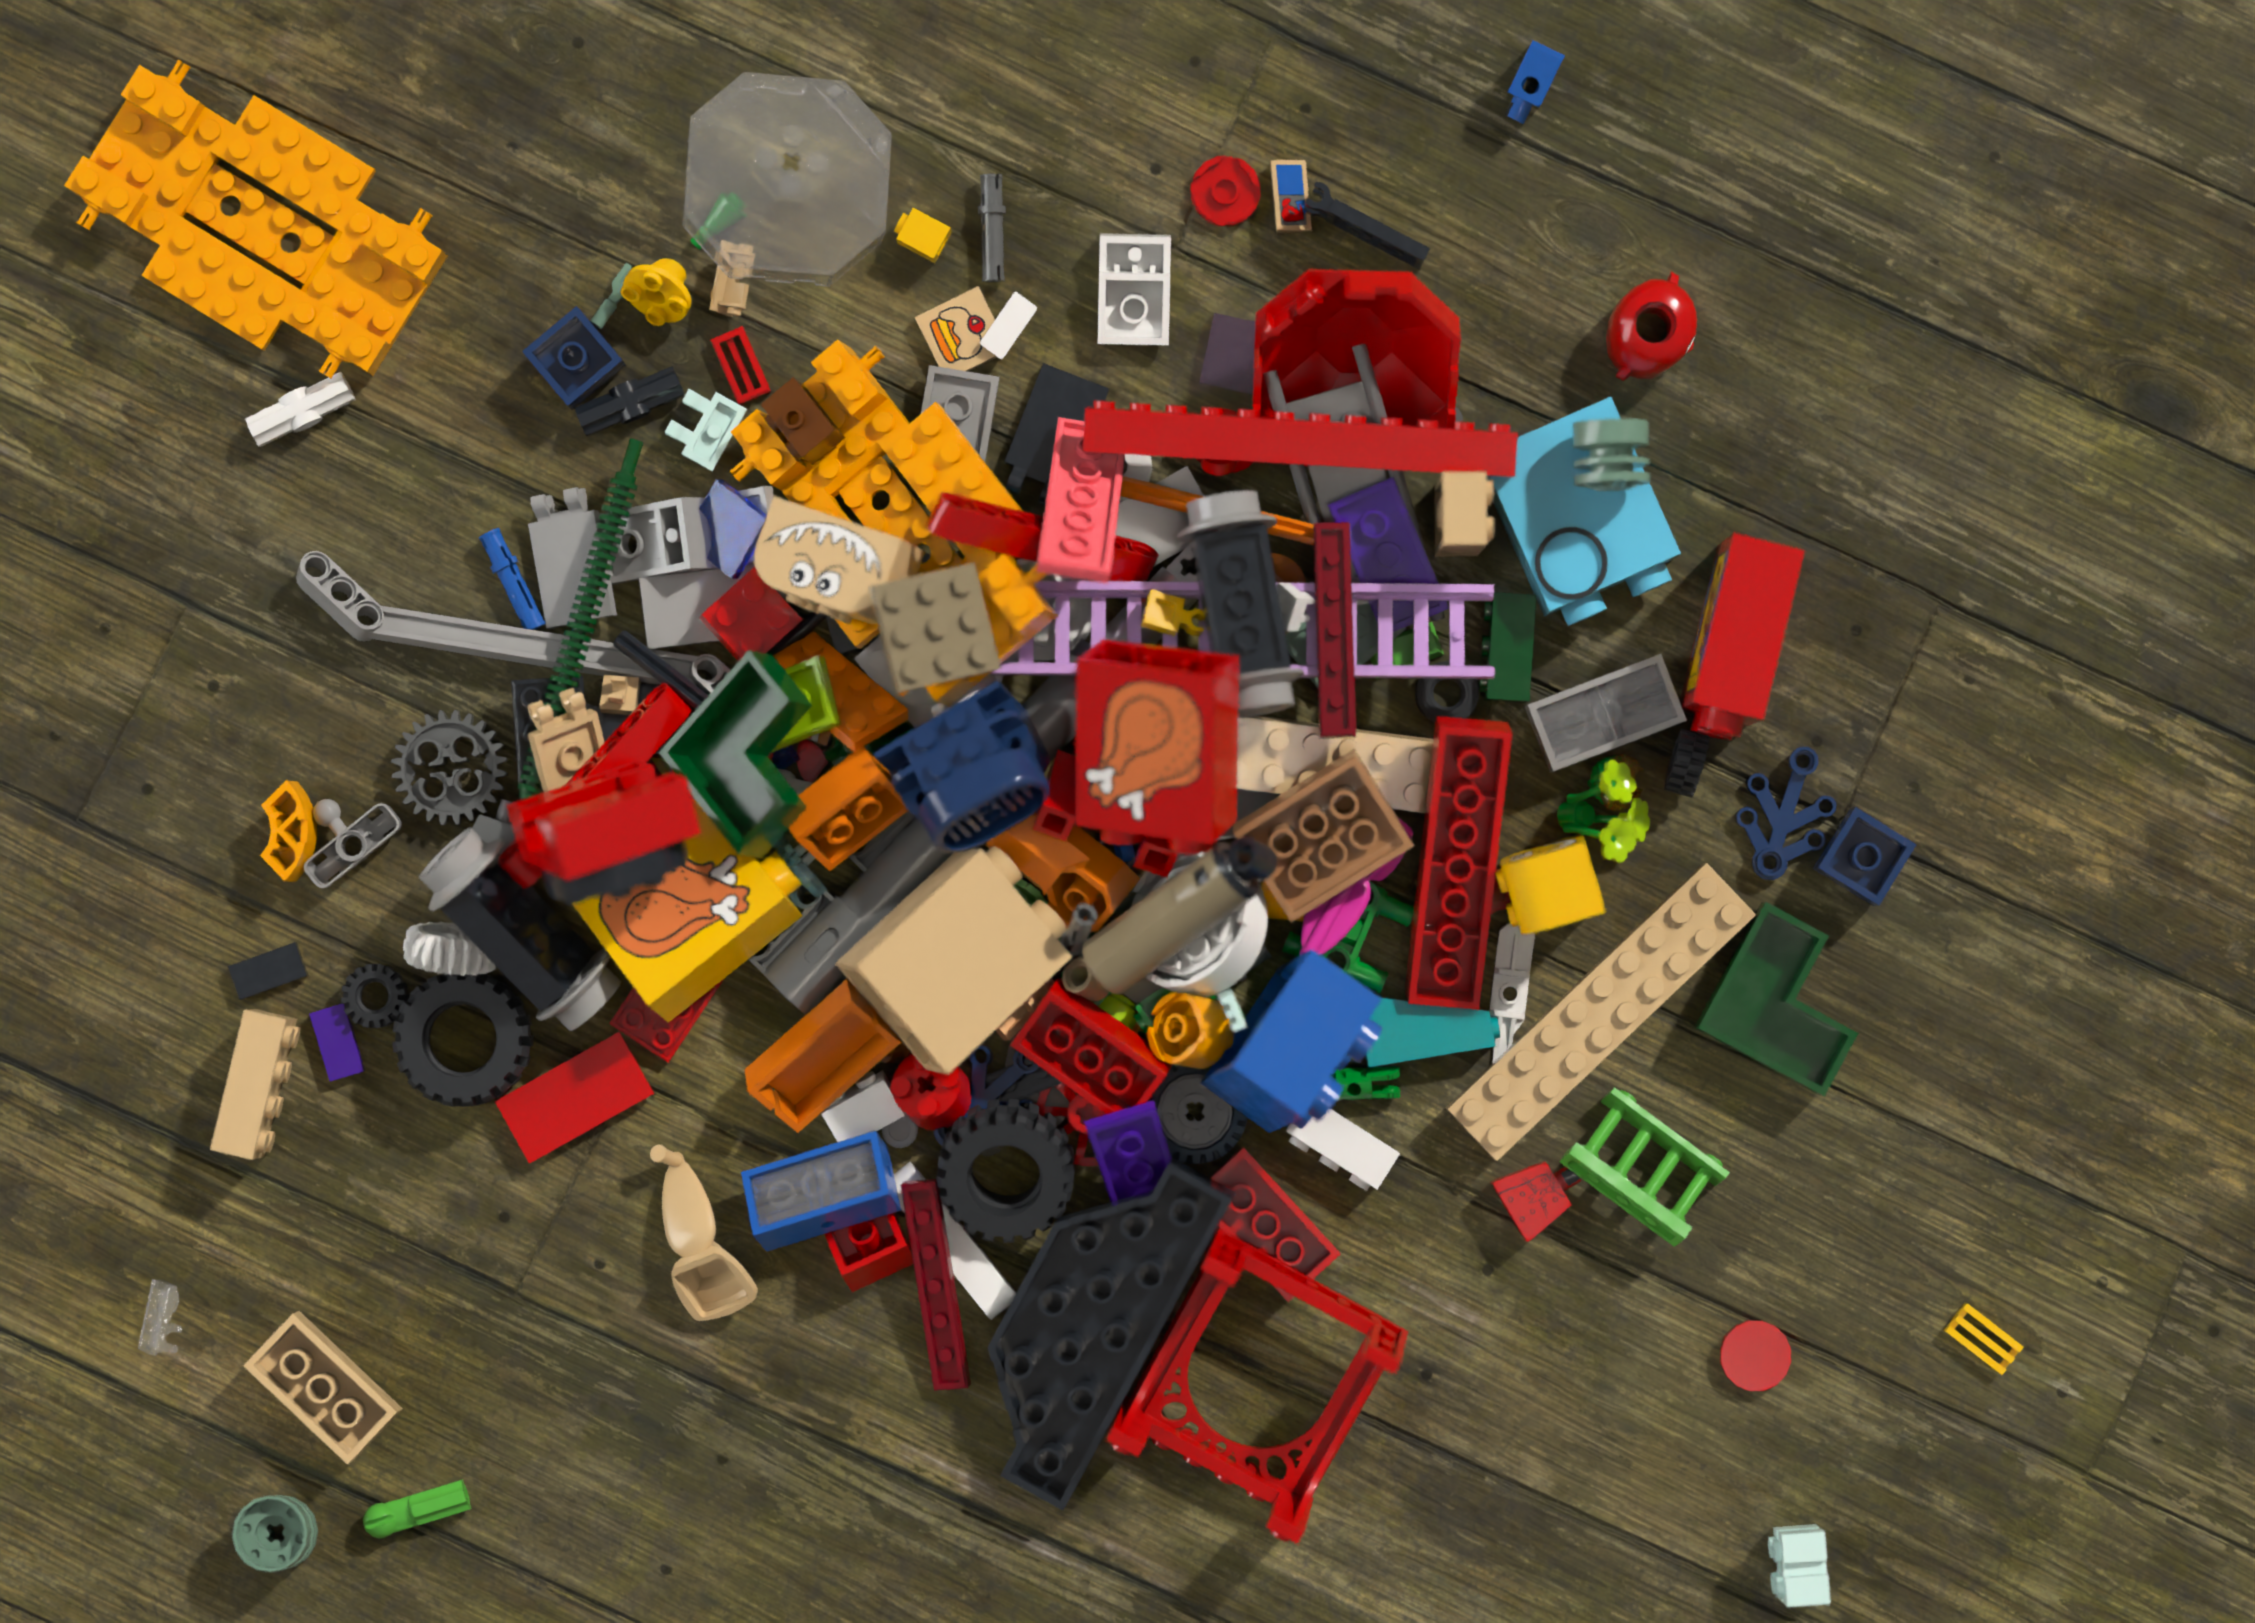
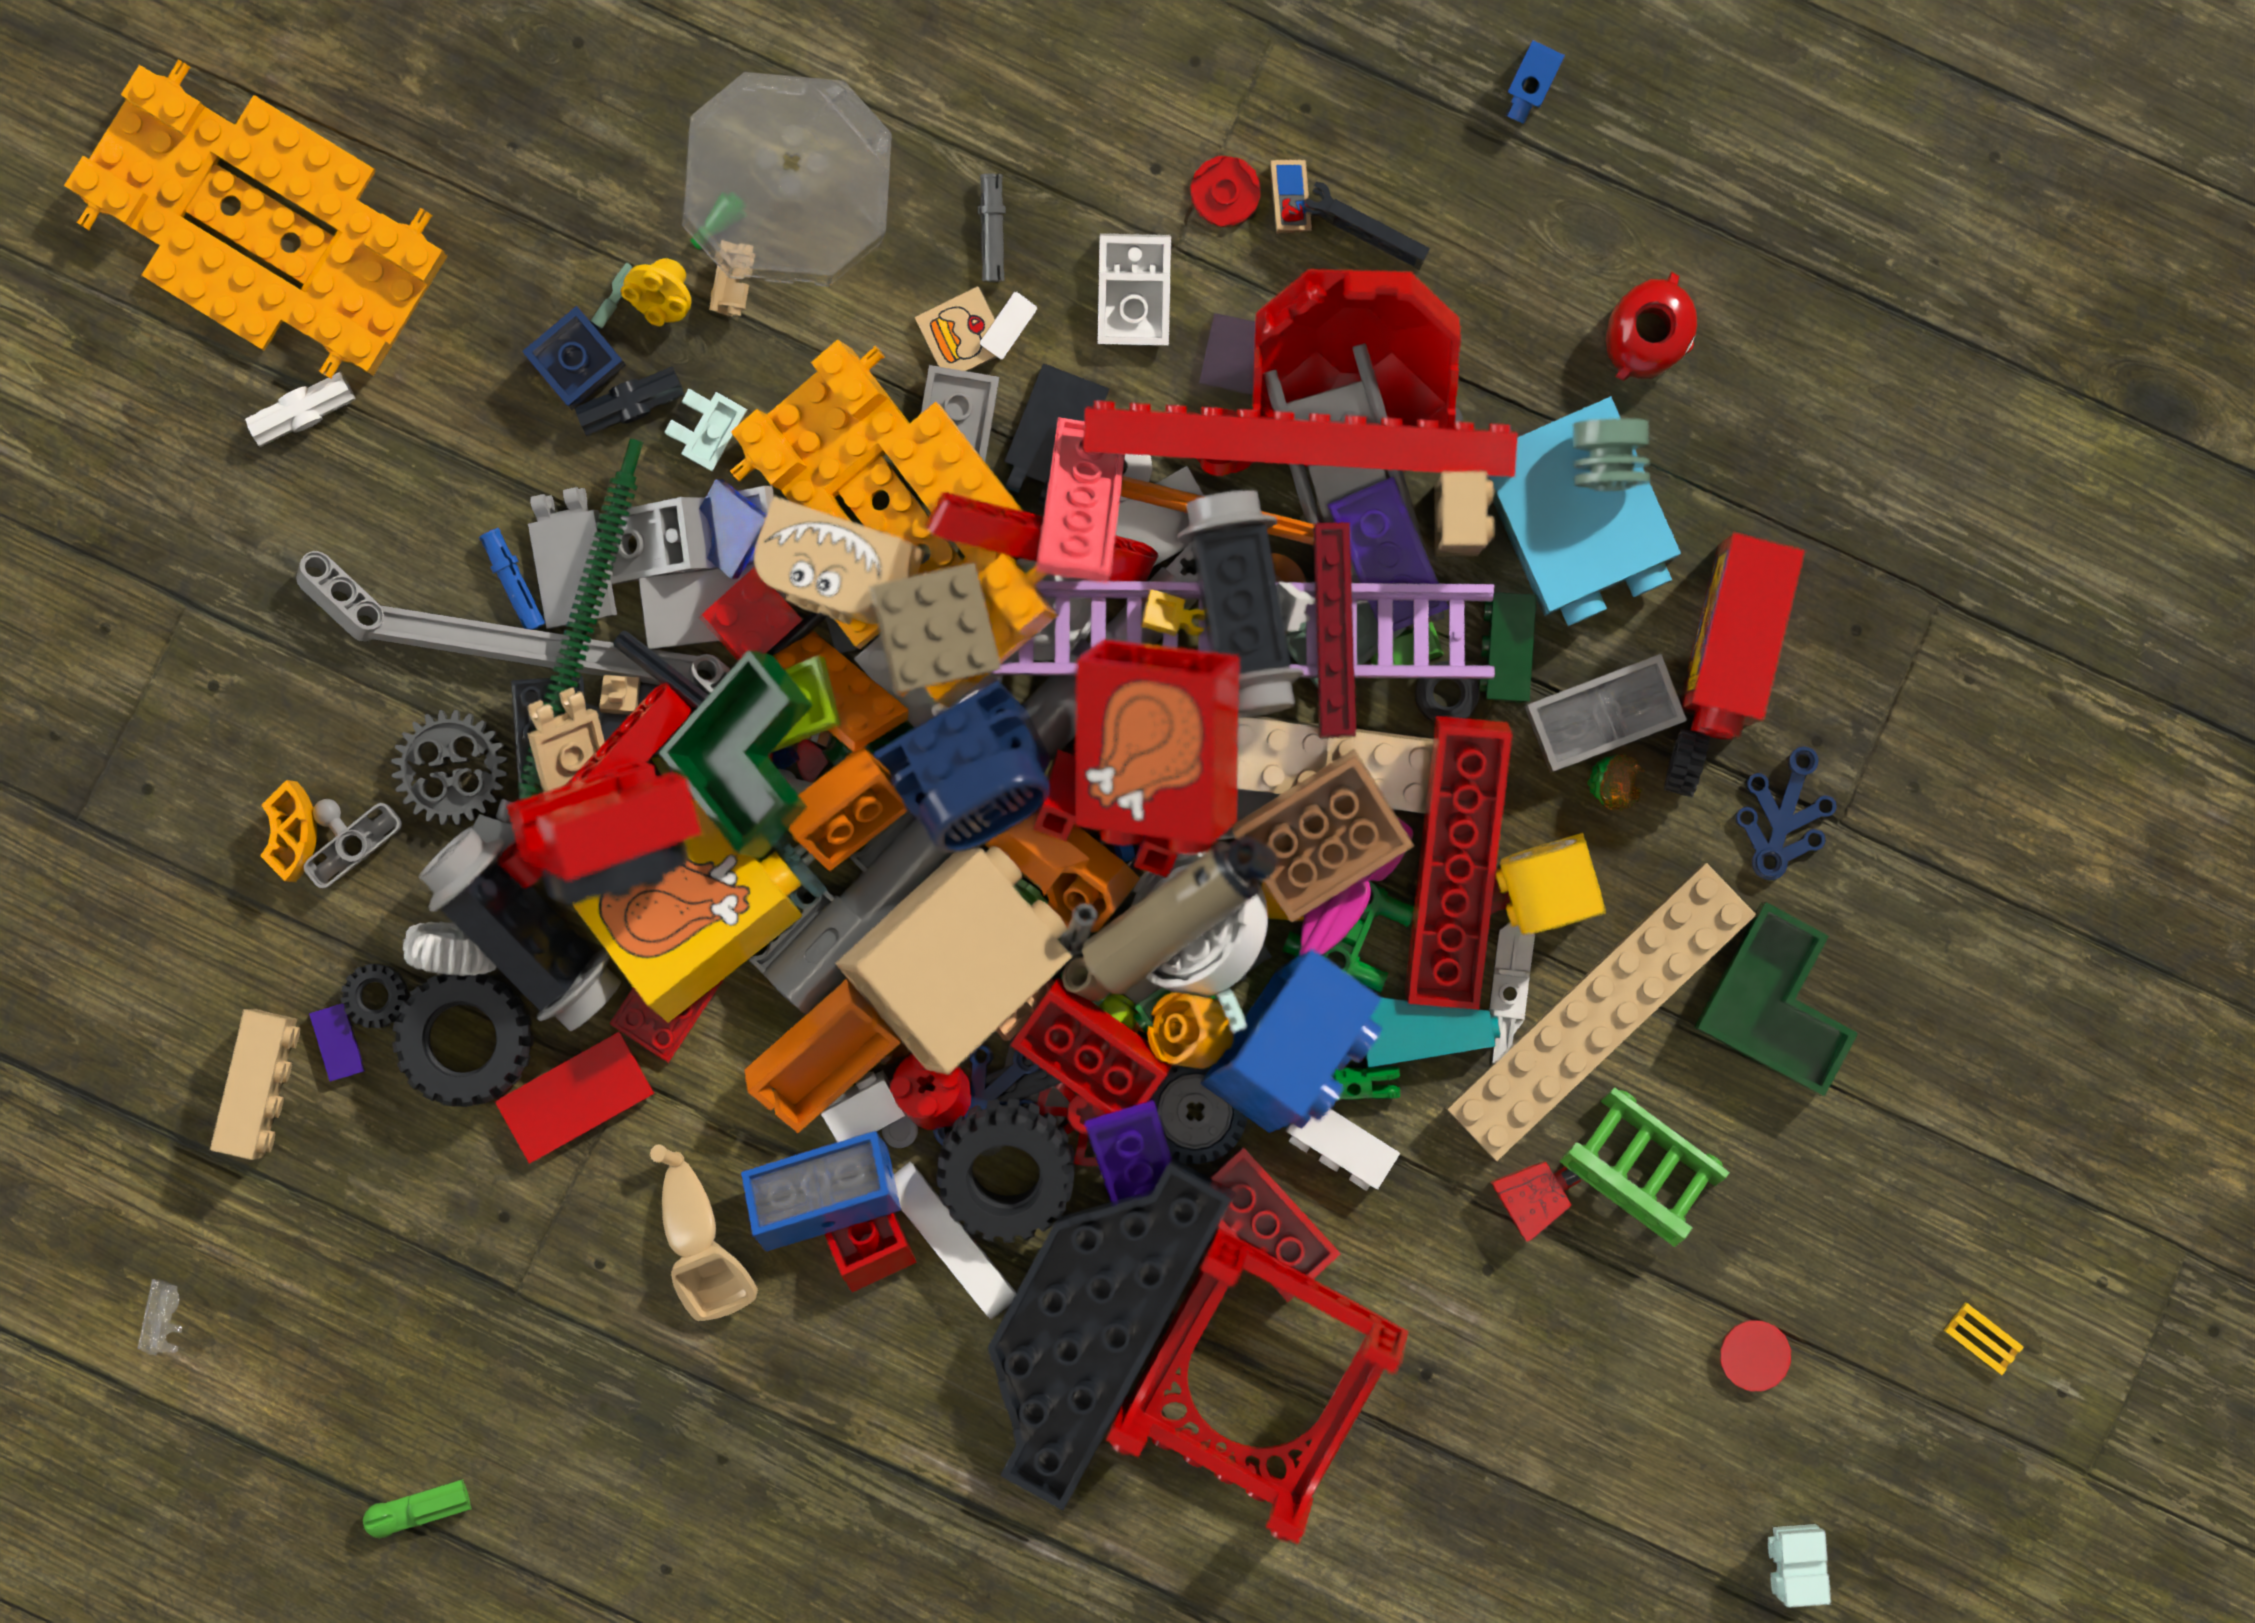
black tile [228,942,309,1000] -> none
sand green wheel [232,1495,318,1572] -> none
tan brick [244,1311,403,1465] -> none
red tile [710,326,771,405] -> none
reddish brown brick [761,377,845,465] -> none
yellow brick [894,208,952,263] -> none
dark red tile [901,1179,971,1391] -> none
black piece [1535,527,1608,599] -> none
lime plant [1557,760,1650,862] -> none
dark blue brick [1813,807,1916,906] -> none

